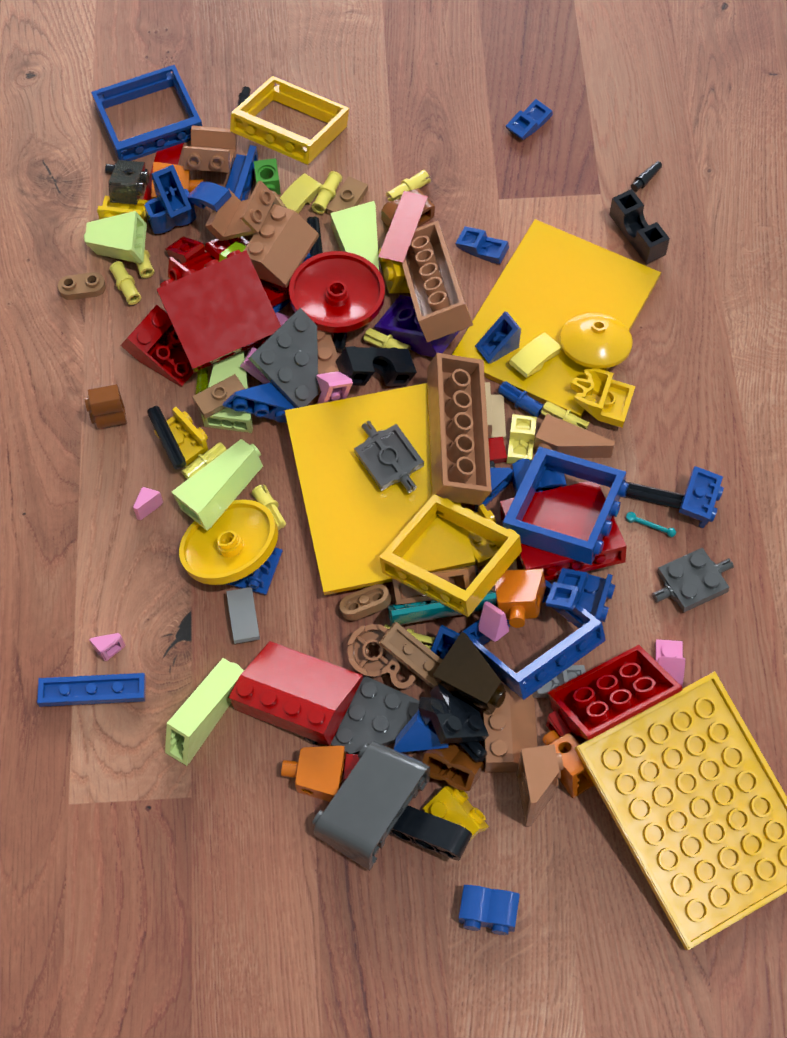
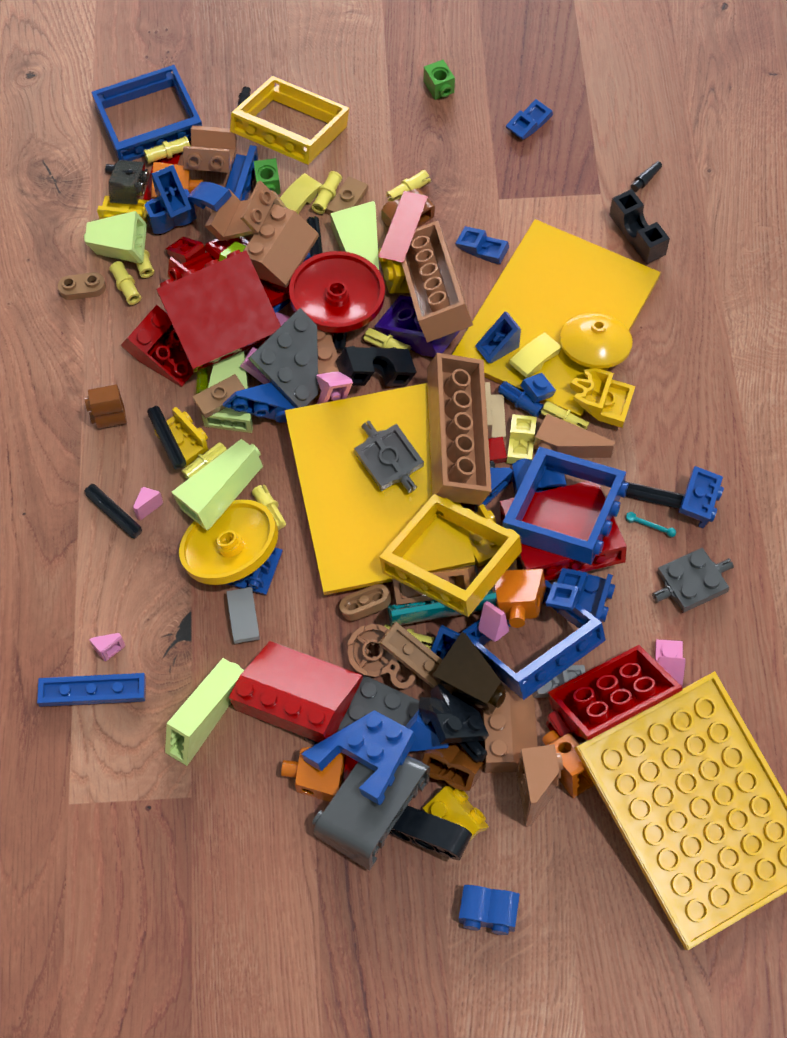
none -> black axle [84,484,142,538]
none -> light yellow pin [144,136,190,164]
none -> blue wing [302,710,416,806]
none -> bright green brick [423,59,455,100]
none -> blue plate [520,373,556,403]

